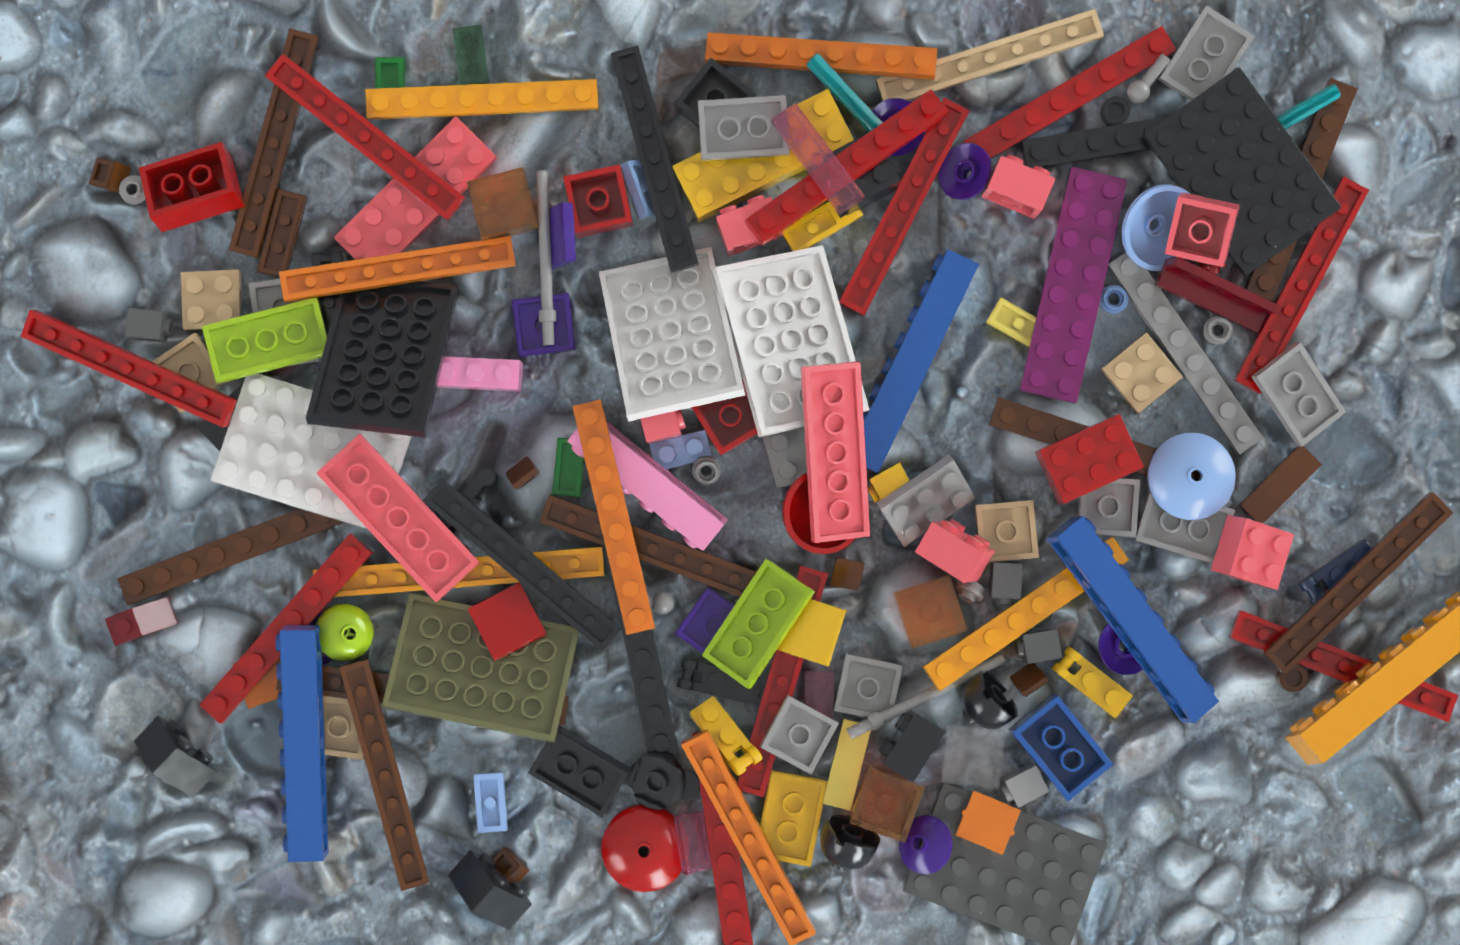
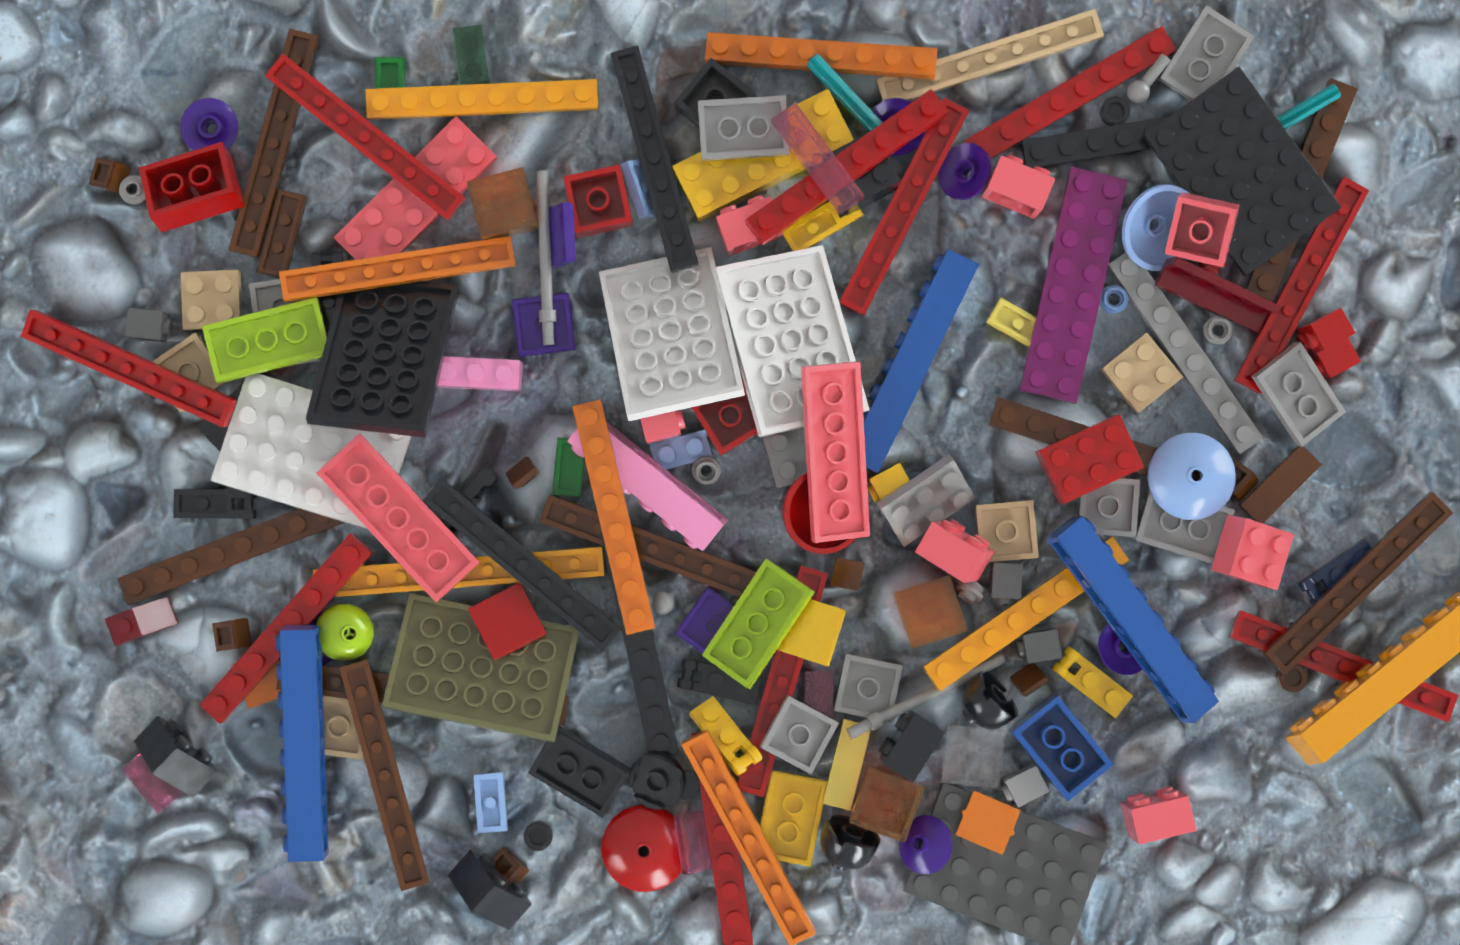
none -> clear pink tile [121,753,182,814]
none -> black plate [173,489,257,519]
none -> dark purple dish [180,98,239,150]
none -> reddish brown slope [212,618,252,652]
none -> black tile [523,820,553,851]
none -> coral brick [1120,786,1197,845]
none -> reddish brown slope [1232,458,1259,502]
none -> red brick [1295,308,1361,380]

